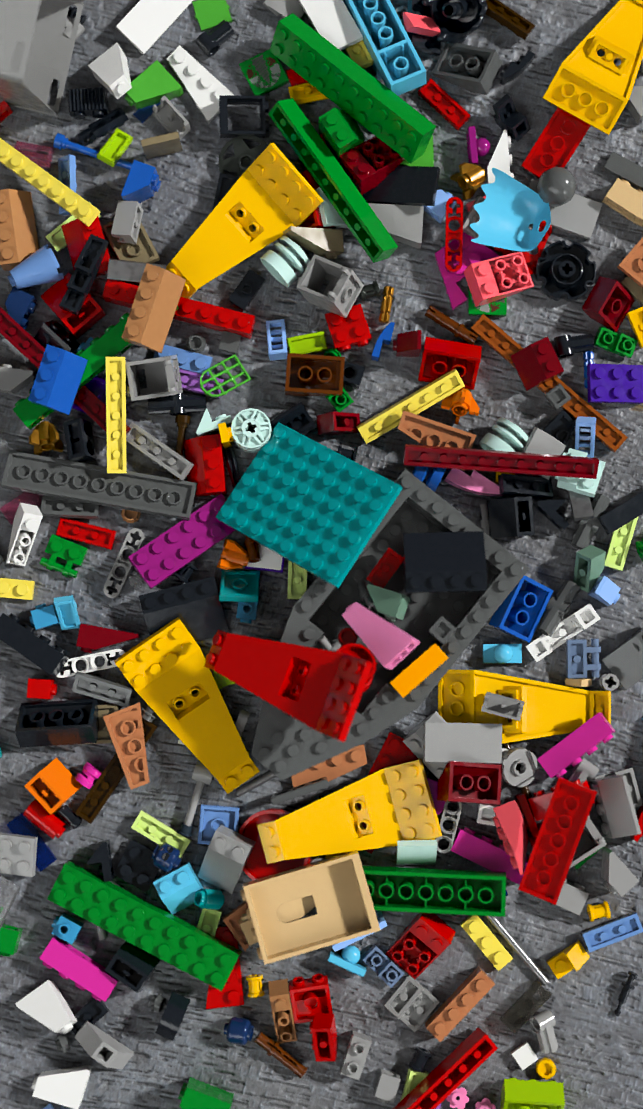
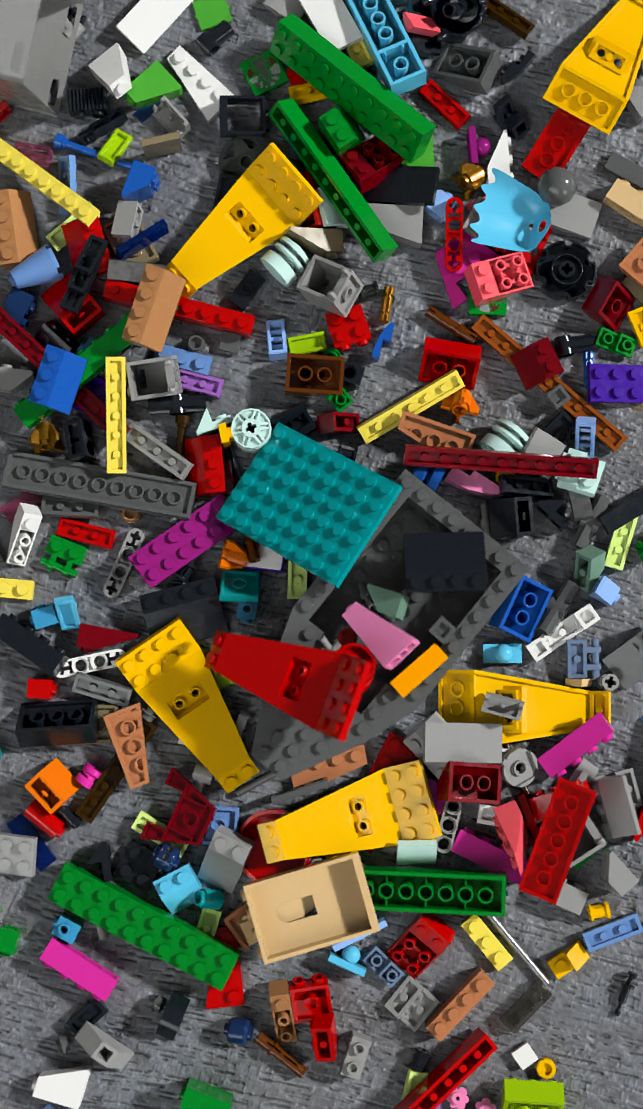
white slope [15,980,77,1034] -> none
black slope [104,941,161,993] -> none
bright green window [200,354,251,398] -> none
yellow bush [246,974,265,998] -> none
red plate [366,548,404,588] -> none
light grey brick [374,1069,401,1103] -> none
dark red slope [393,330,422,357] -> none
light grey piece [529,1010,558,1054] -> none
none -> clear blue tile [116,219,169,260]
none -> dark red wing [140,767,217,845]

